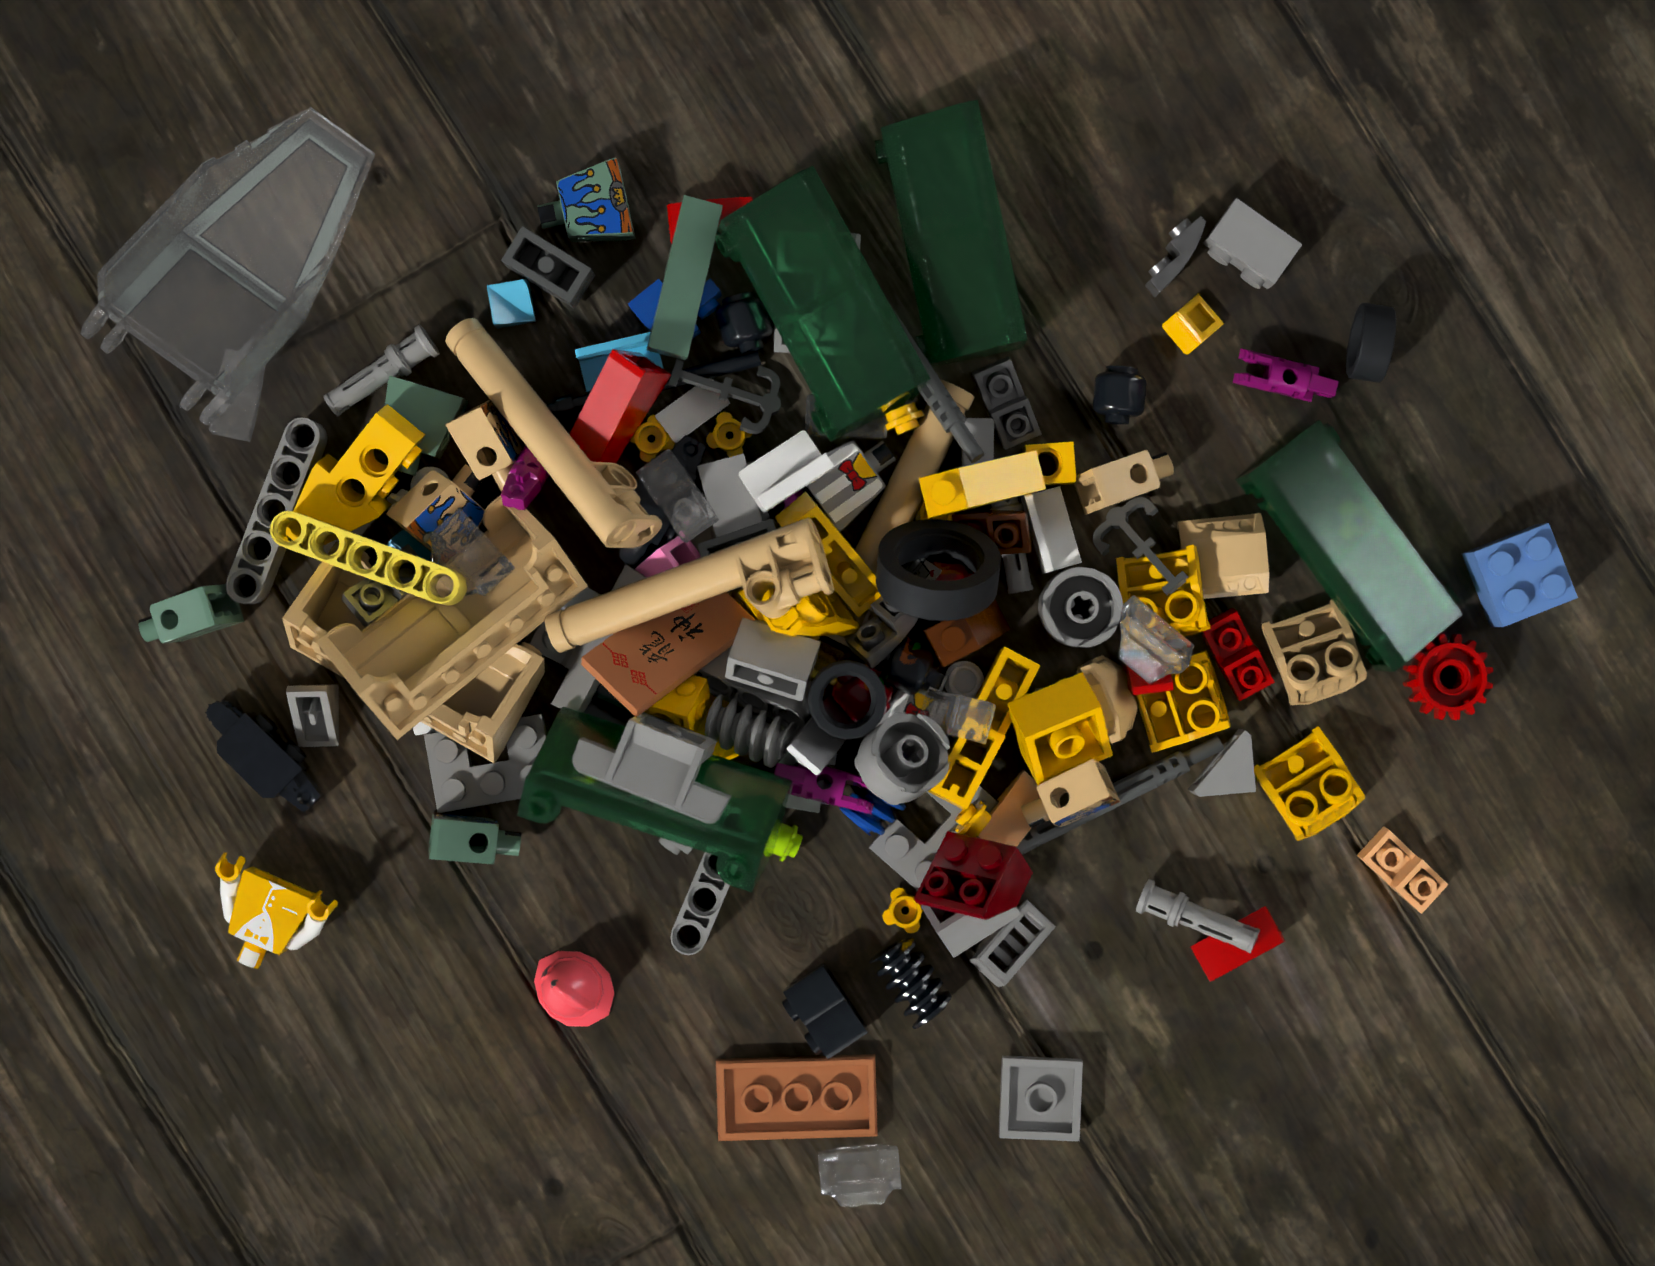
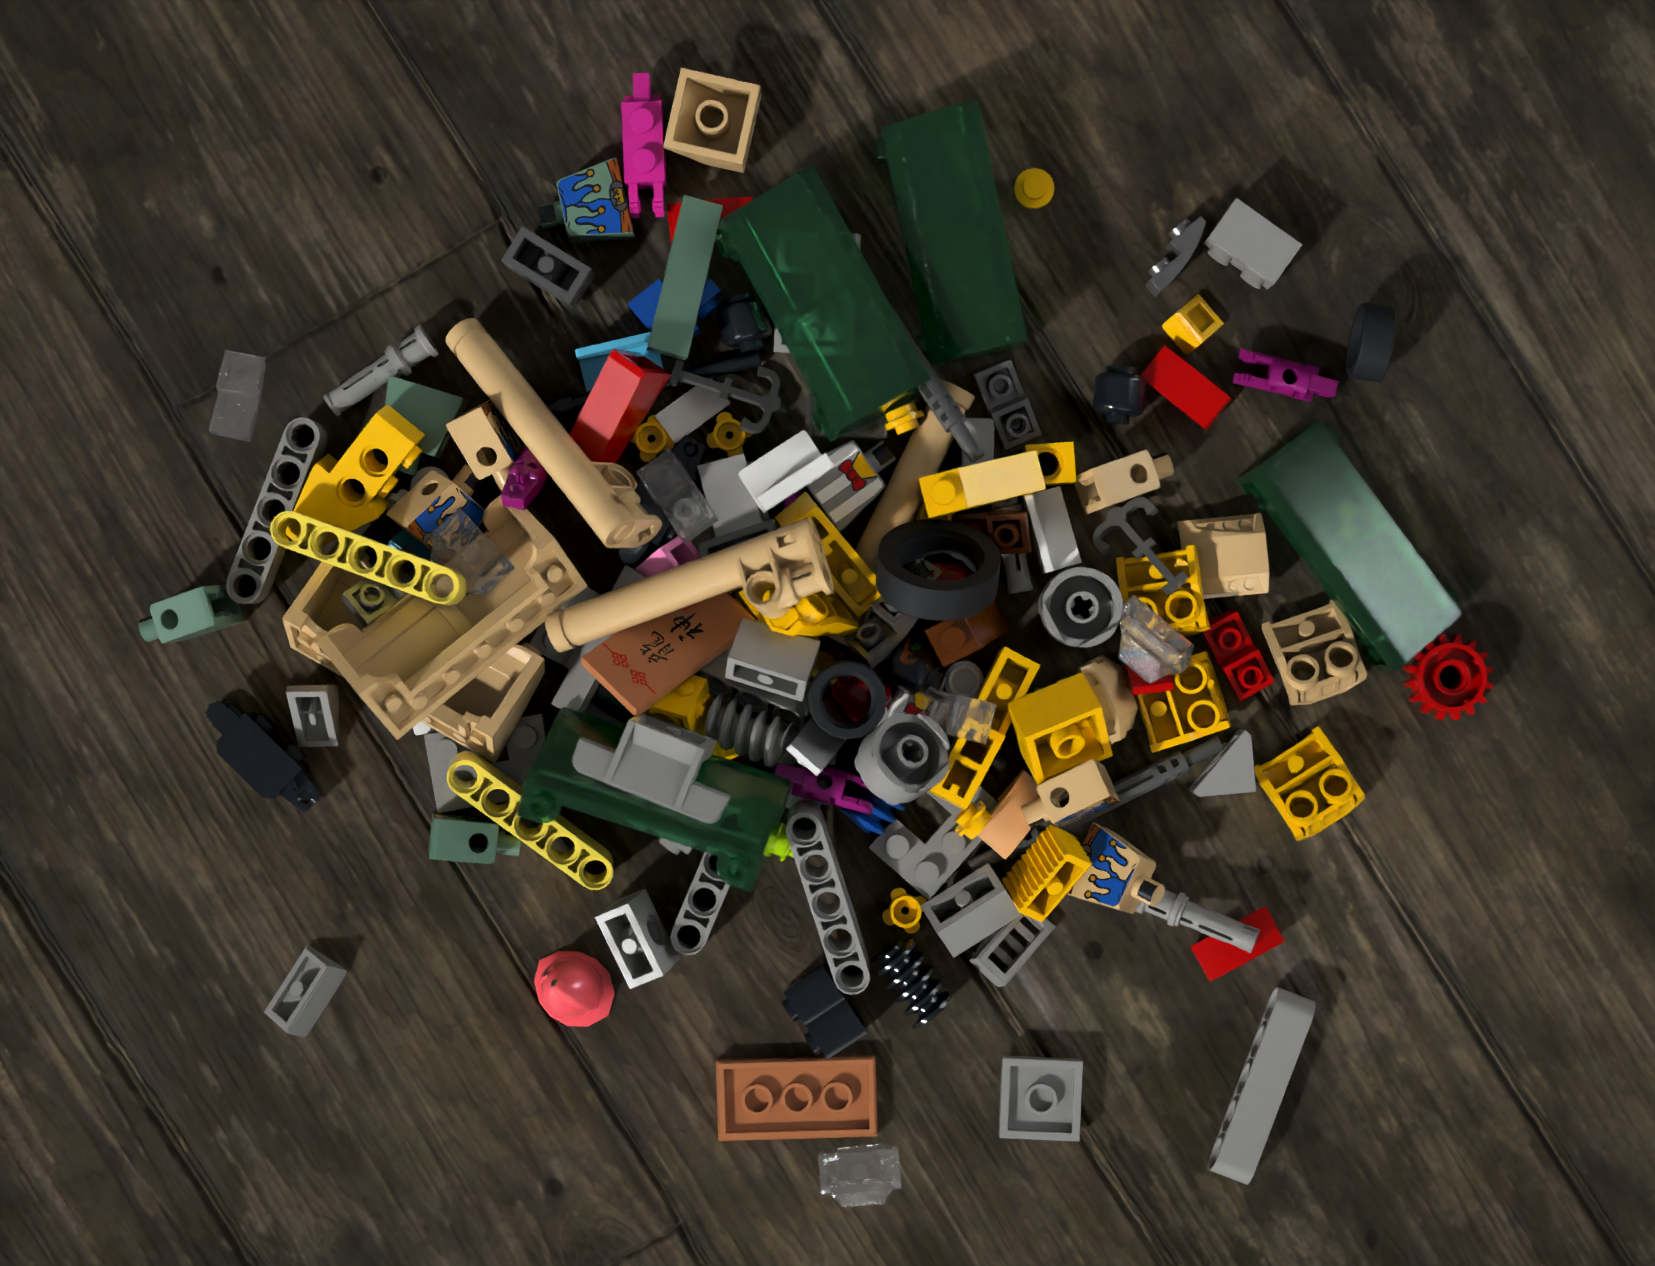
clear windscreen [81,107,375,425] -> none
torso [215,852,338,969] -> none
medium azure slope [487,279,536,328] -> none
dark red slope [914,831,1033,920] -> none
light nougat slope [1357,826,1449,914] -> none
medium blue brick [1462,523,1578,627] -> none
none -> light grey slope [264,946,347,1037]
none -> light yellow beam [447,751,613,890]
none -> light grey brick [595,889,680,989]
none -> dark pink hinge [621,73,667,218]
none -> tan slope [663,68,761,173]
none -> light grey beam [786,801,870,995]
none -> yellow brick [1002,824,1093,923]
none -> yellow plate [1014,168,1054,209]
none -> torso [1067,822,1165,914]
none -> red slope [1141,345,1231,430]
none -> light grey beam [1208,987,1316,1185]

